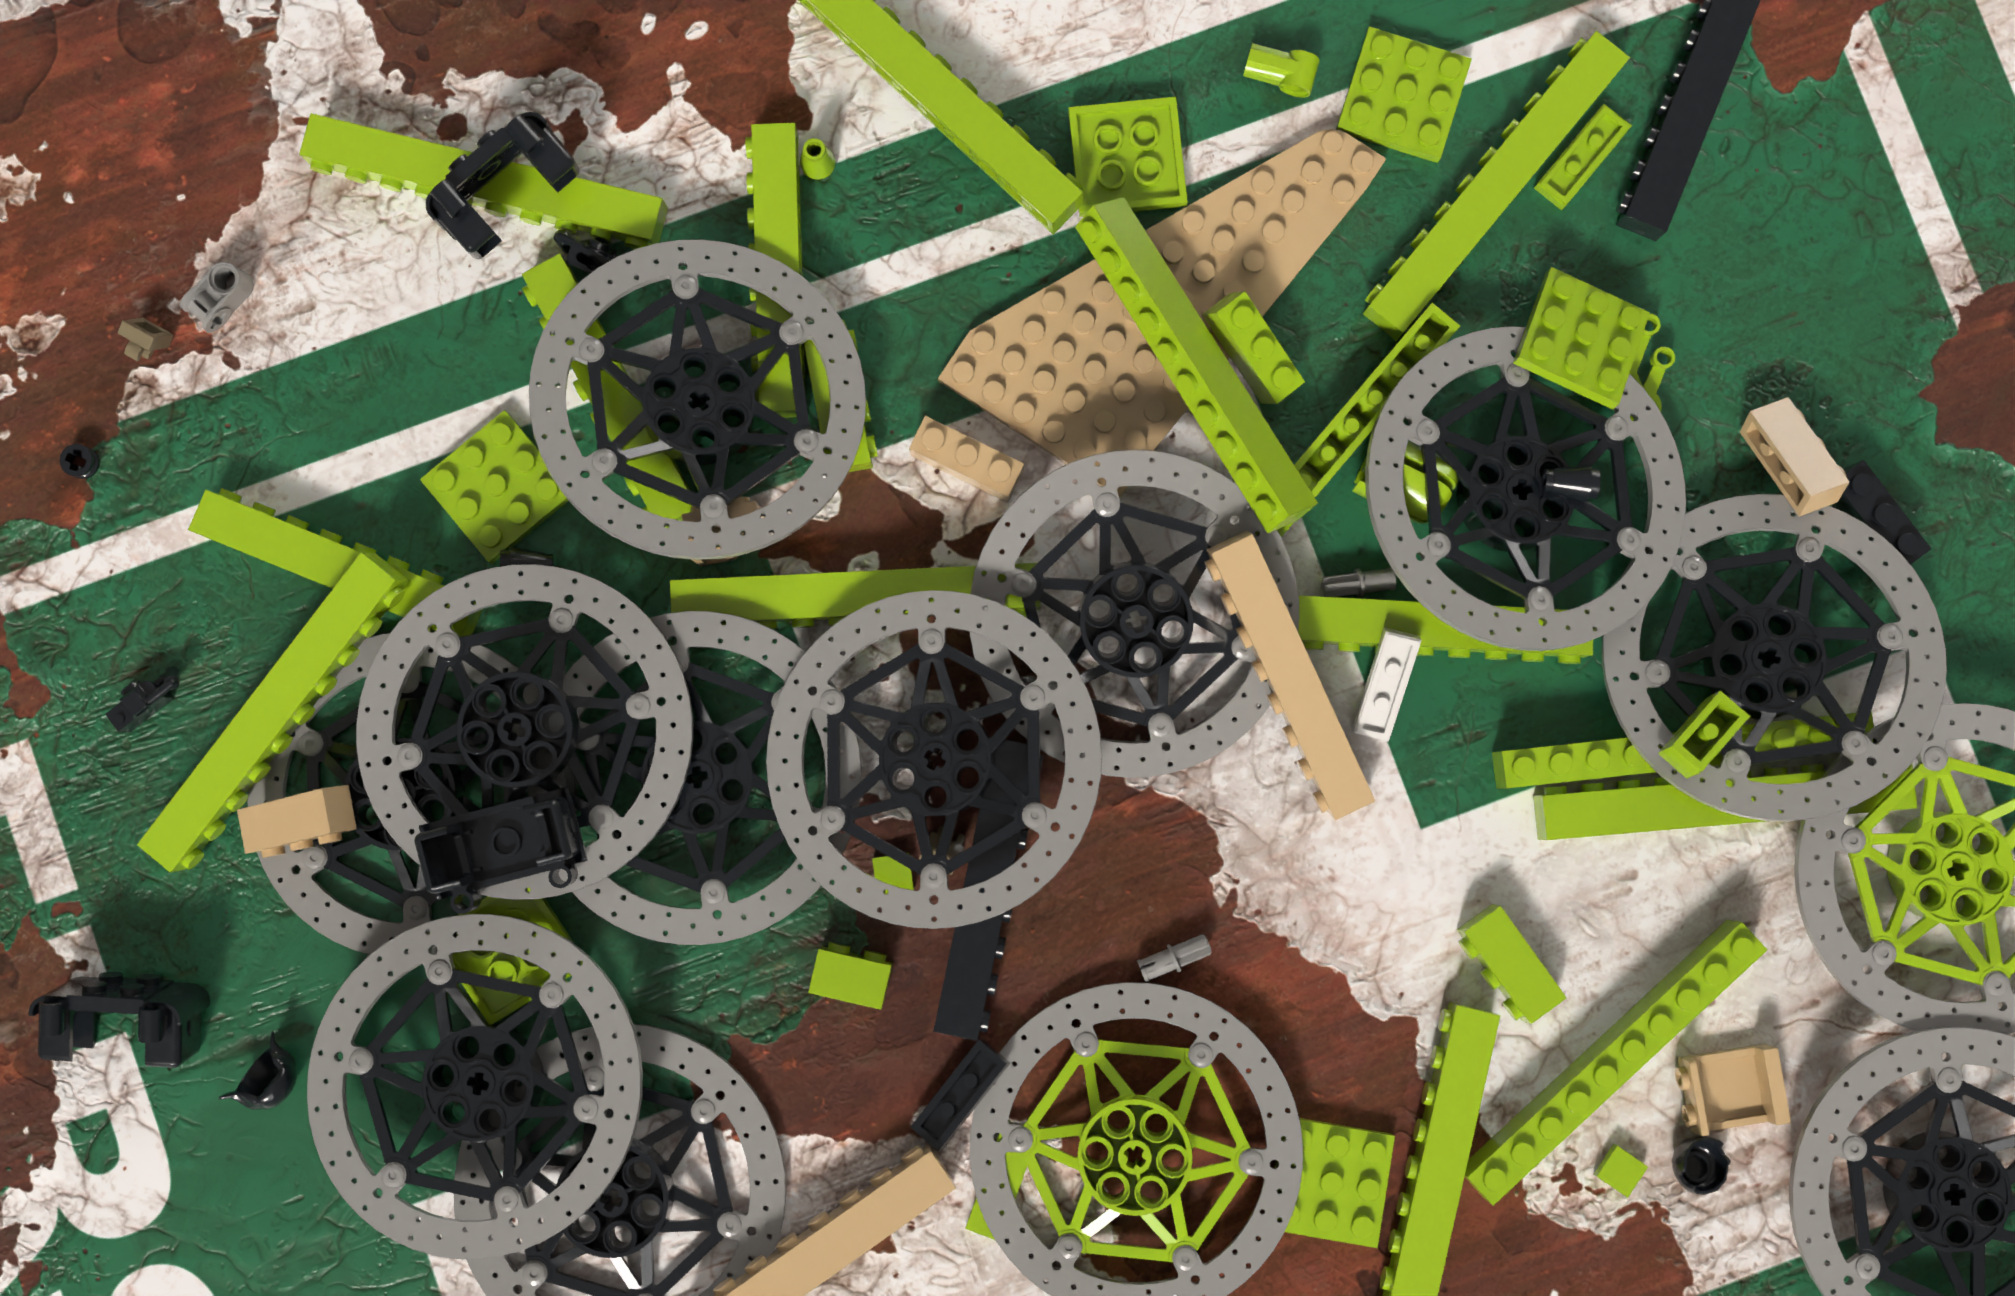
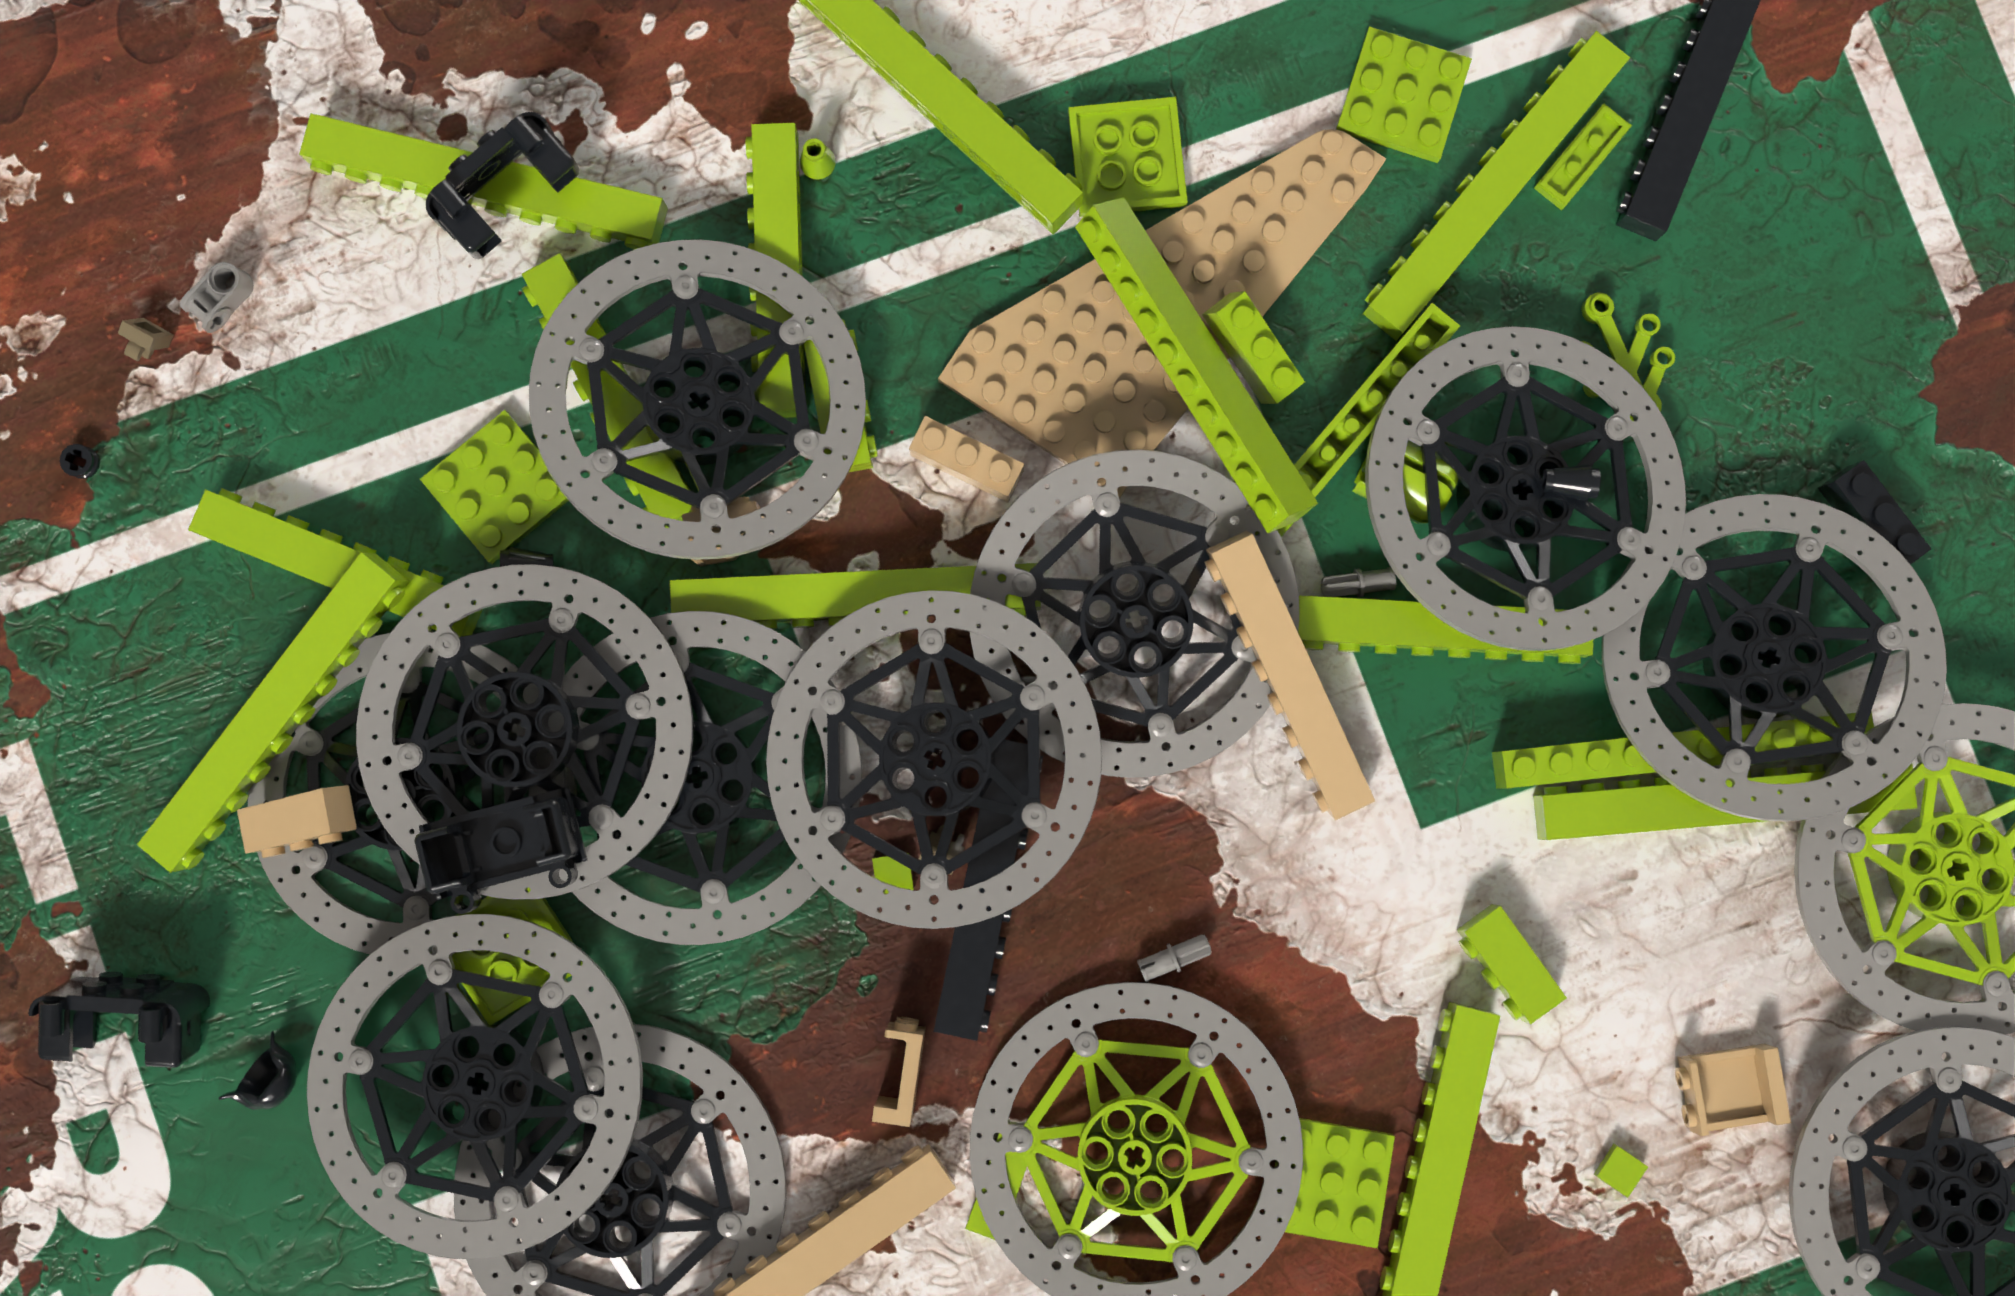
black piece [105,666,181,733] -> none
black piece [554,230,630,284] -> none
lime brick [808,942,893,1010] -> none
black plate [911,1039,1010,1152] -> none
lime piece [1243,43,1320,98] -> none
white tile [1352,627,1422,742] -> none
lime brick [1465,919,1767,1206] -> none
lime plate [1513,267,1650,409] -> none
lime brick [1658,691,1750,779] -> none
black hair [1672,1136,1731,1195] -> none
tan brick [1740,397,1849,517] -> none
none -> tan panel [872,1017,926,1127]

